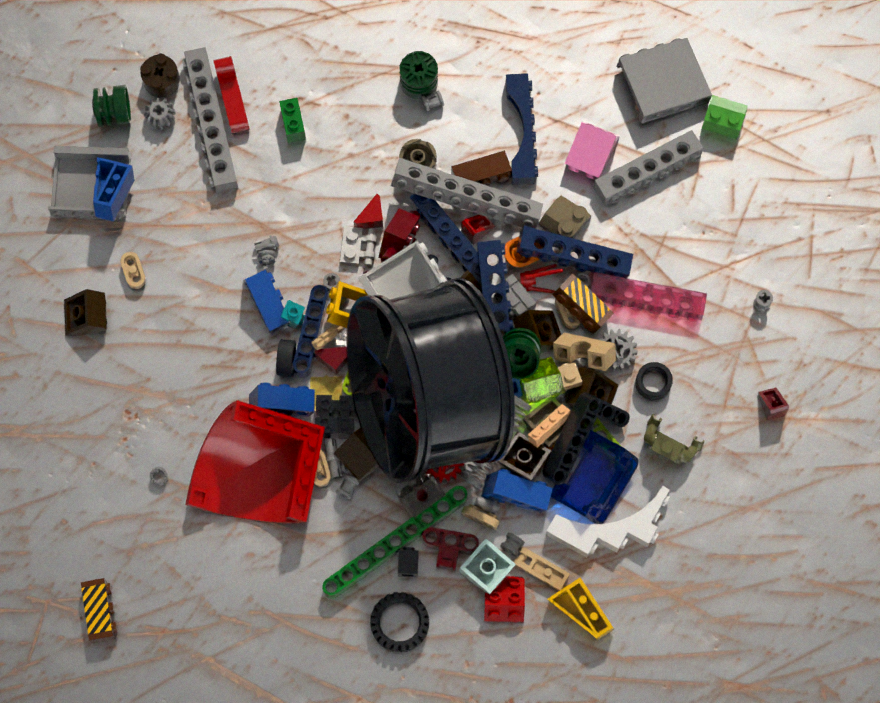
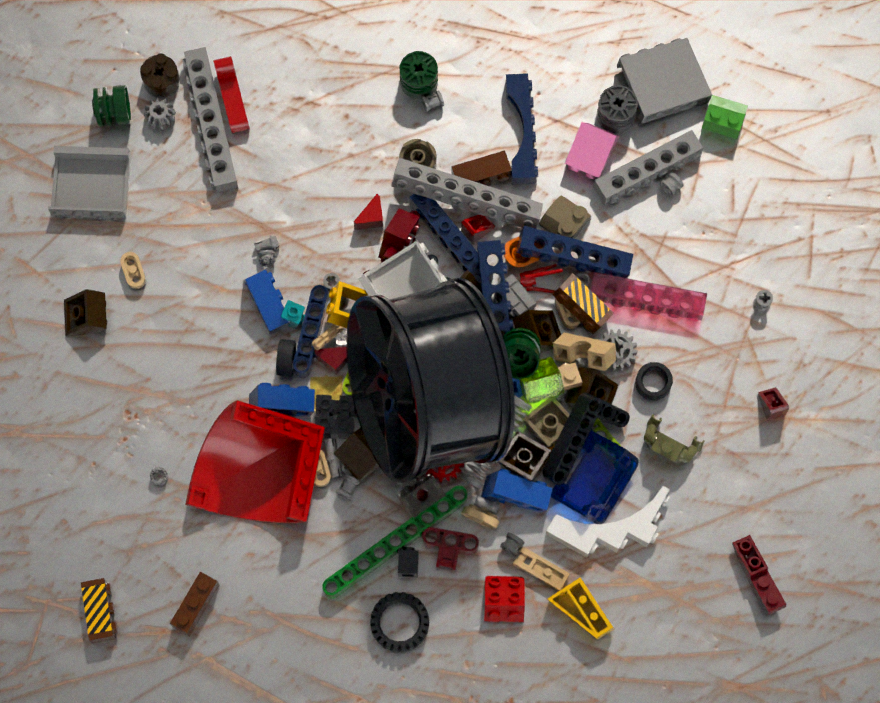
blue wedge [93,157,135,222] -> none
green brick [279,98,306,143] -> none
white plate [340,226,377,266] -> none
light aqua slope [459,539,516,594] -> none
light nougat piece [528,404,571,448] -> none
none -> reddish brown brick [170,572,219,637]
none -> dark grey wheel [597,85,638,134]
none -> light grey wheel [660,172,684,196]
none -> dark red slope [732,535,787,615]

